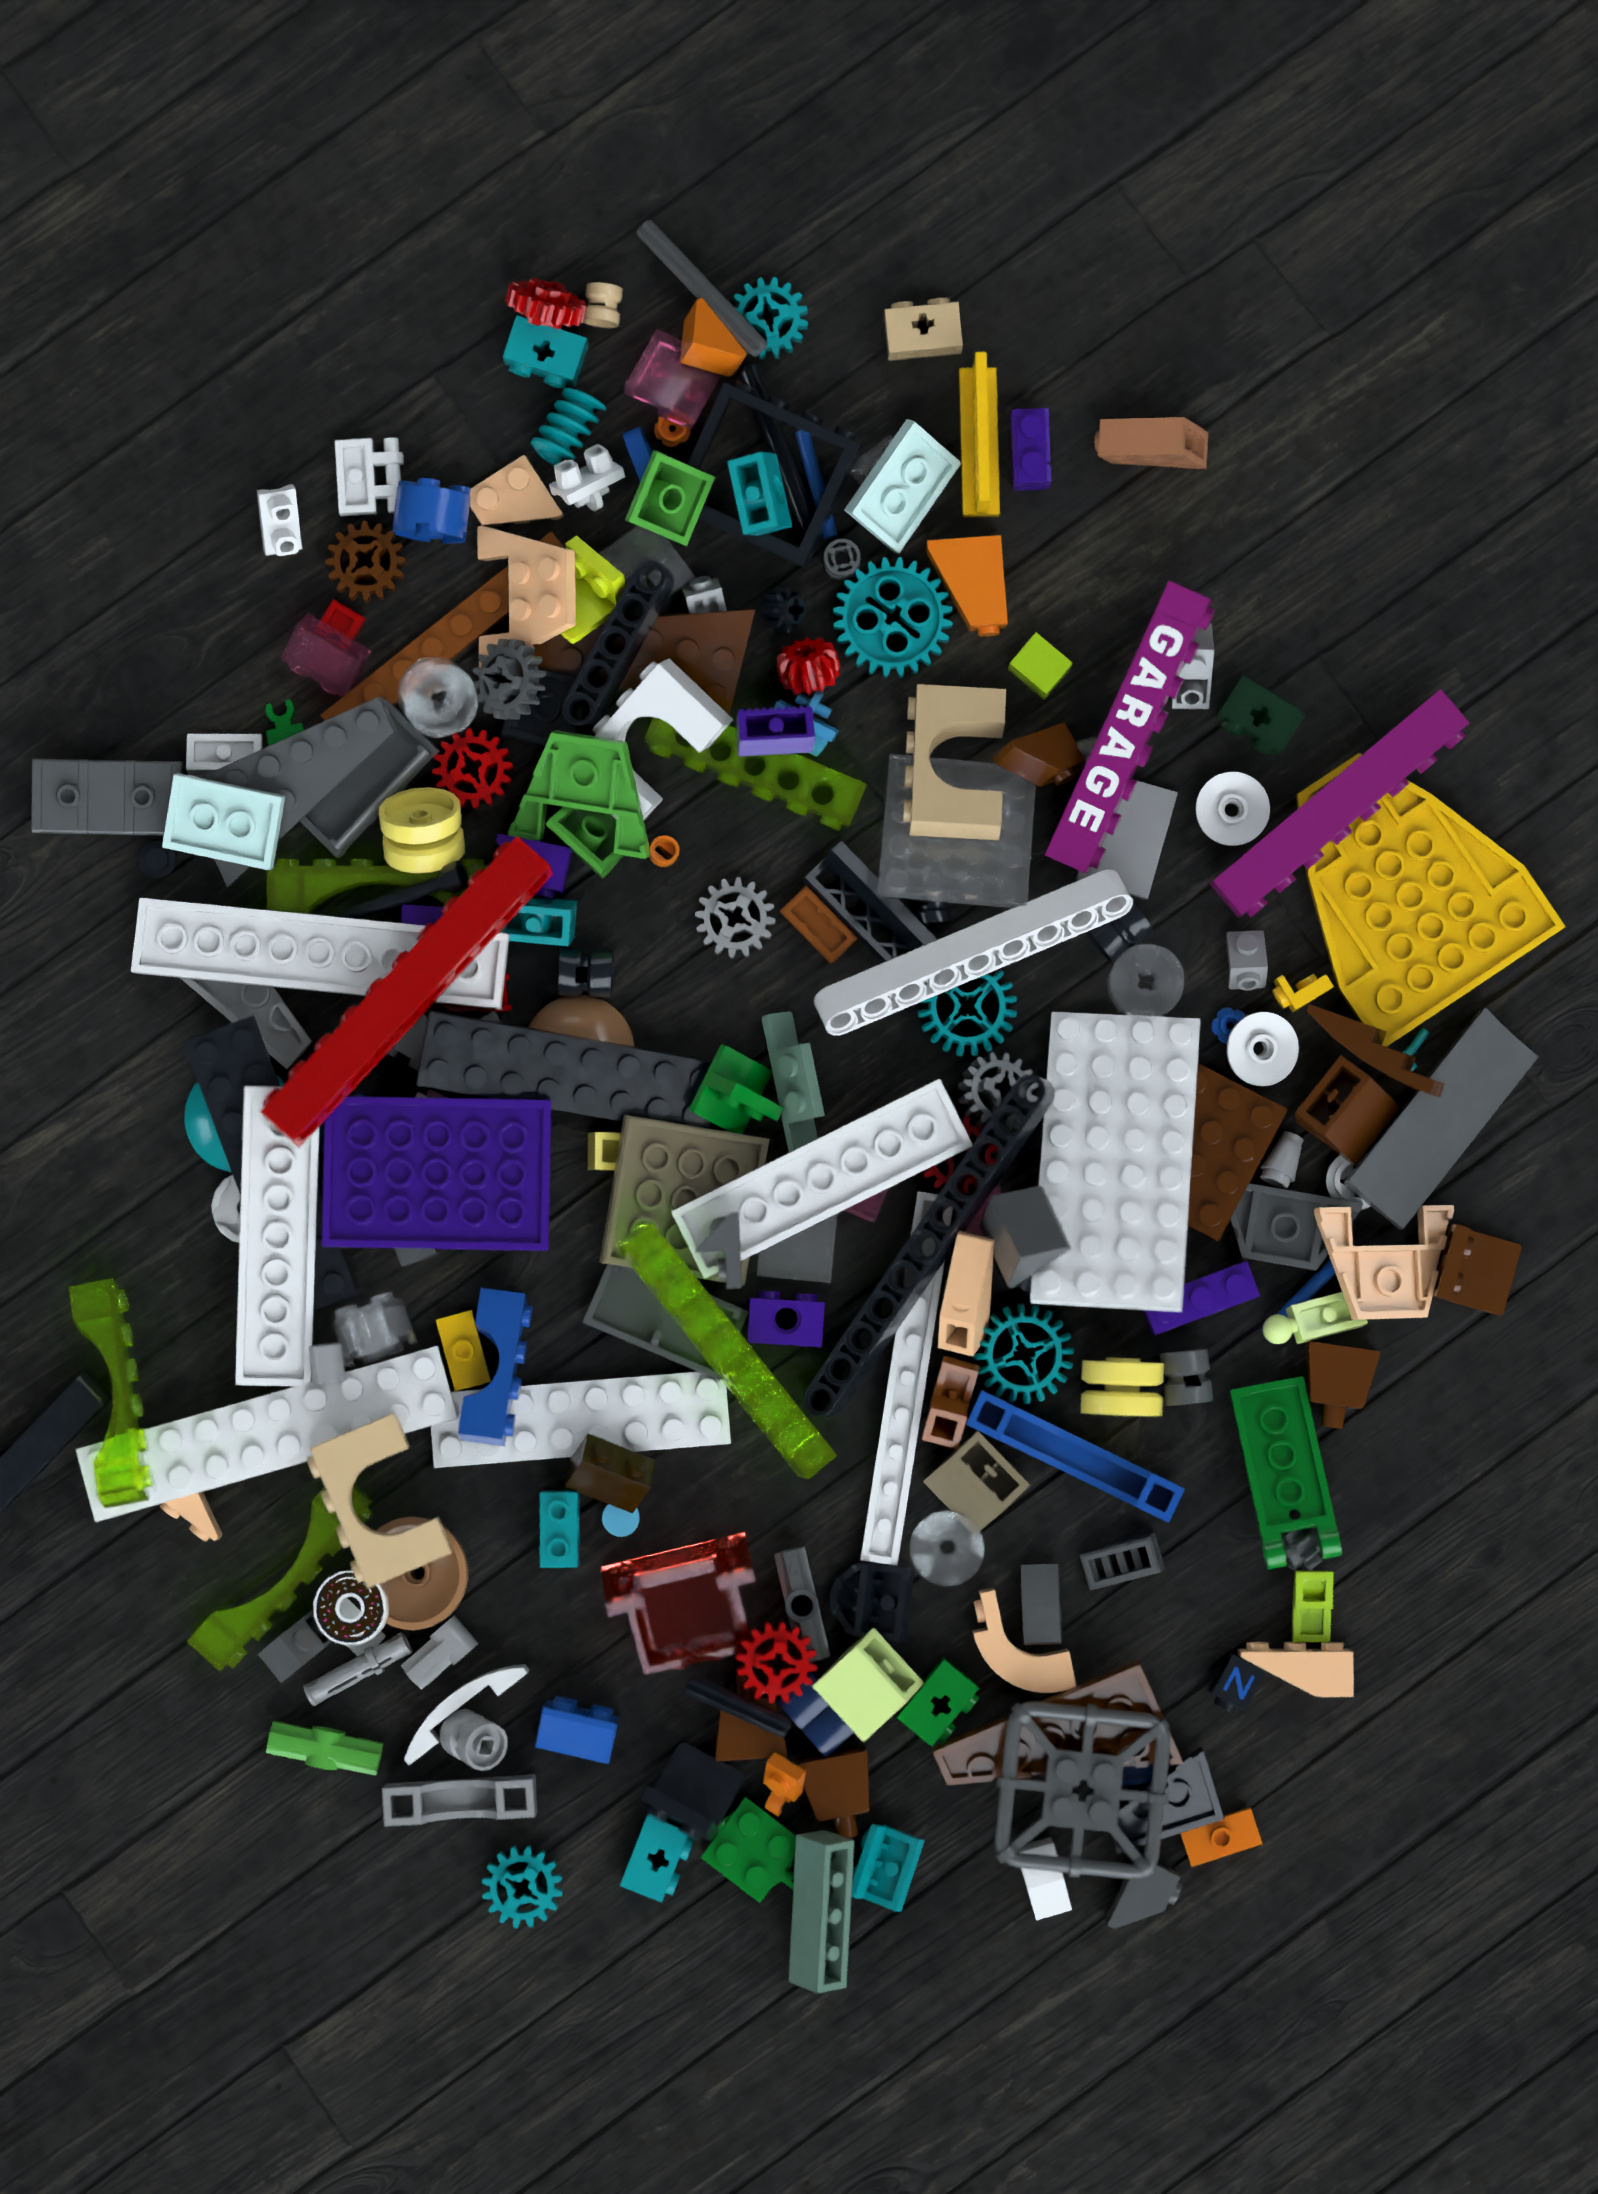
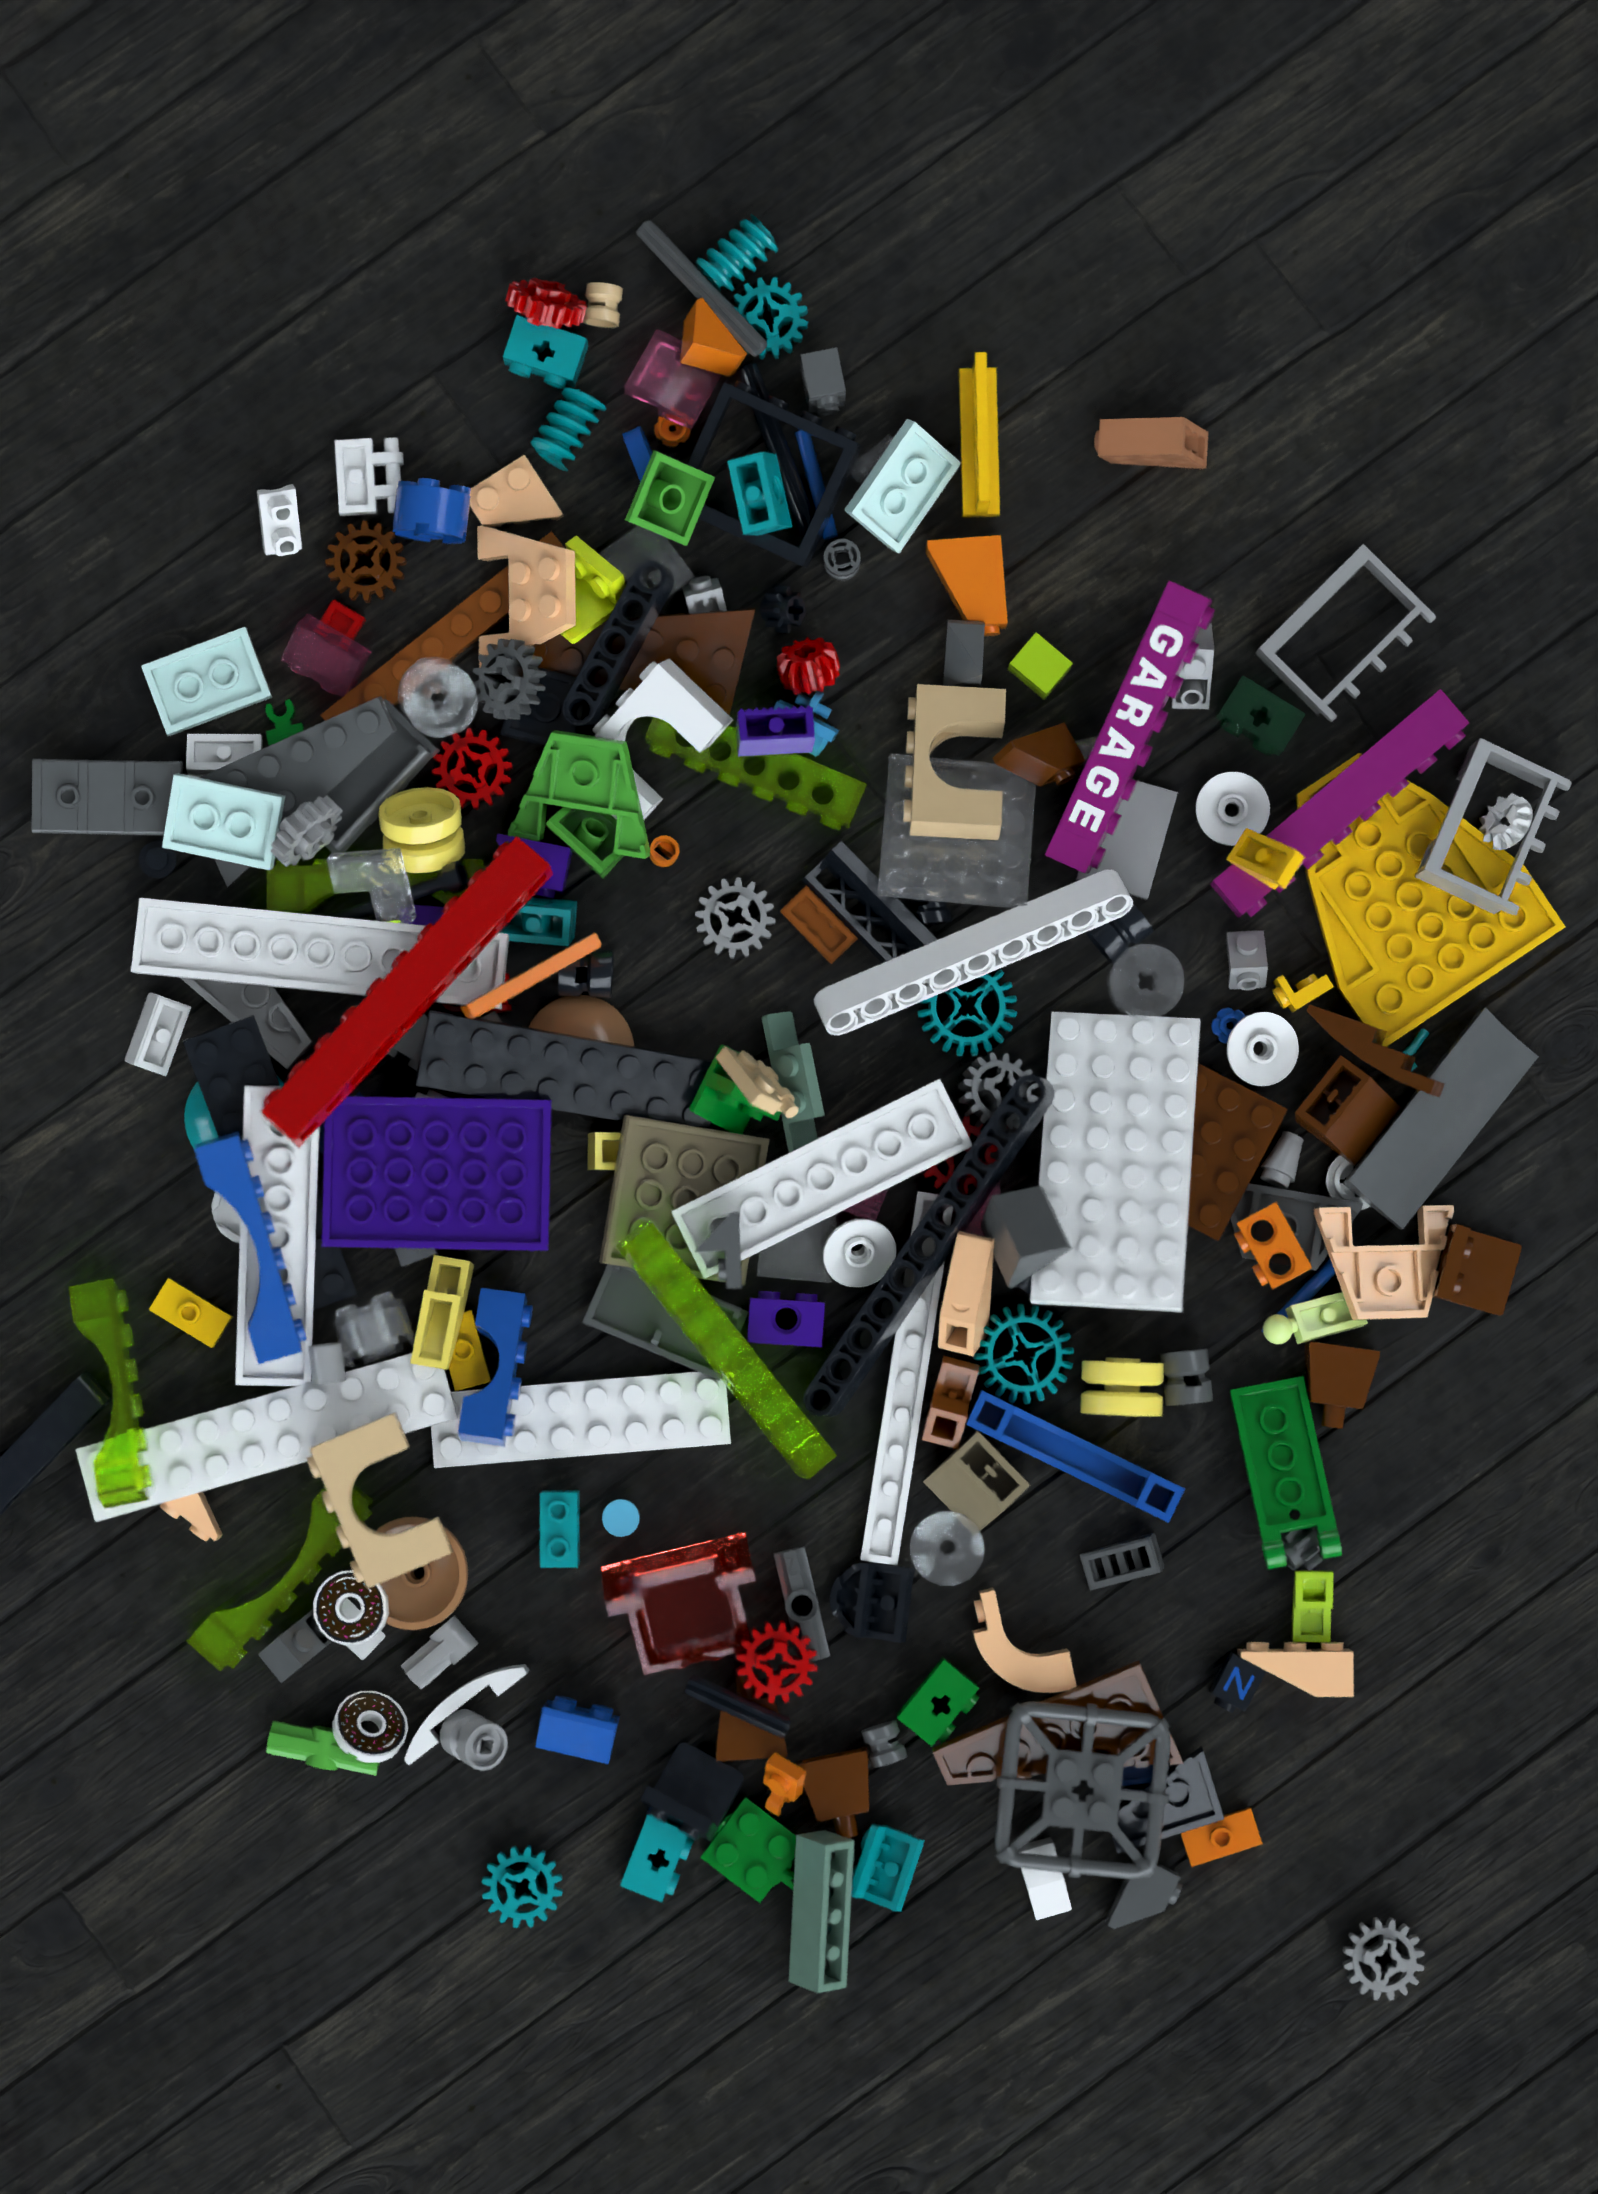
light grey pin [303,1632,413,1706] -> none
light grey arch [382,1774,537,1826] -> none
white hips [549,444,625,511] -> none
dark brown brick [565,1433,656,1514] -> none
dark blue brick [776,1671,854,1757] -> none
yellowish green slope [813,1628,924,1742] -> none
teal gear [833,557,953,678] -> none
tan brick [884,298,963,361] -> none
dark purple brick [1010,408,1051,491] -> none
dark grey slope [1021,1564,1062,1645] -> none
dark purple arch [1143,1261,1260,1335] -> none
none -> white slope [125,992,191,1076]
none -> light aqua plate [141,627,272,736]
none -> yellow plate [149,1278,233,1348]
none -> blue arch [194,1132,307,1365]
none -> light grey gear [271,795,343,867]
none -> clear plate [326,848,417,923]
none -> tile [332,1691,408,1763]
none -> light yellow slope [410,1255,474,1370]
none -> orange tile [460,933,602,1019]
none -> teal piece [695,215,779,292]
none -> tan plate [716,1046,798,1118]
none -> dark grey brick [800,347,846,416]
none -> white dish [823,1218,896,1287]
none -> dark grey wheel [861,1720,908,1768]
none -> dark grey slope [943,620,985,688]
none -> yellow slope [1227,828,1305,889]
none -> orange brick [1234,1202,1312,1290]
none -> light grey hinge [1255,544,1436,722]
none -> light grey gear [1342,1917,1425,2001]
none -> light grey hinge [1415,738,1572,915]
none -> white gear [1479,793,1533,850]

